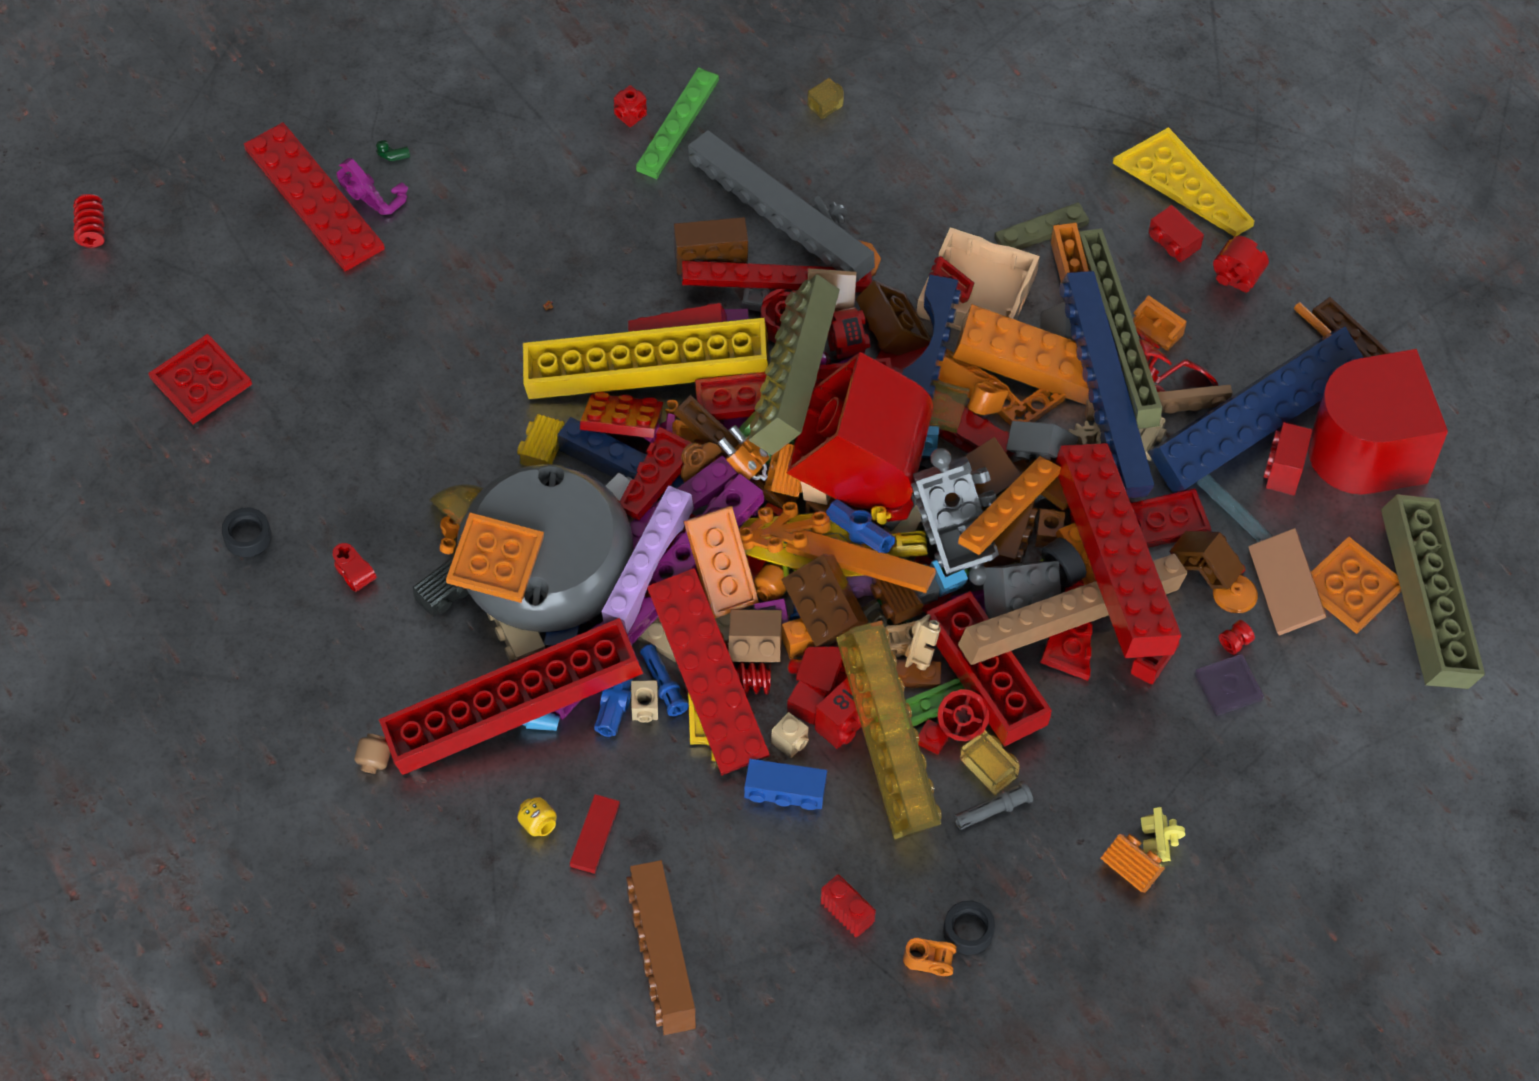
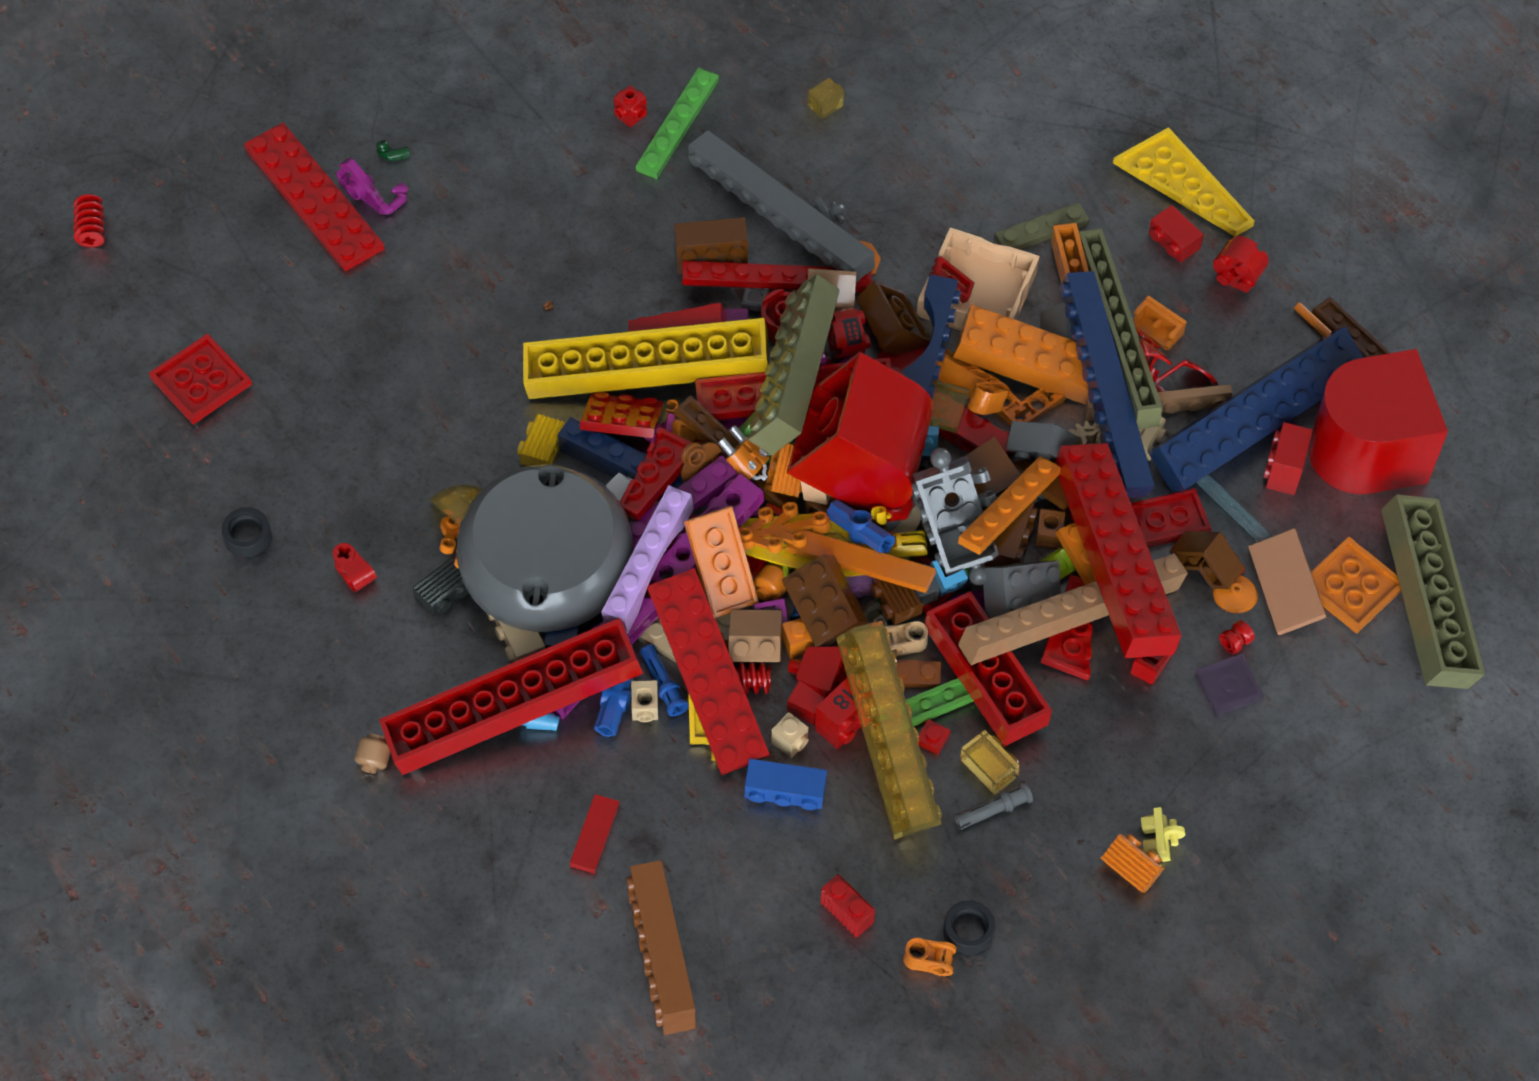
orange plate [446,513,544,603] -> none
yellow head [517,797,557,836] -> none
tan hinge [905,614,941,670] -> none
red cylinder [937,689,990,741] -> none
black tyre [1041,537,1087,588] -> none

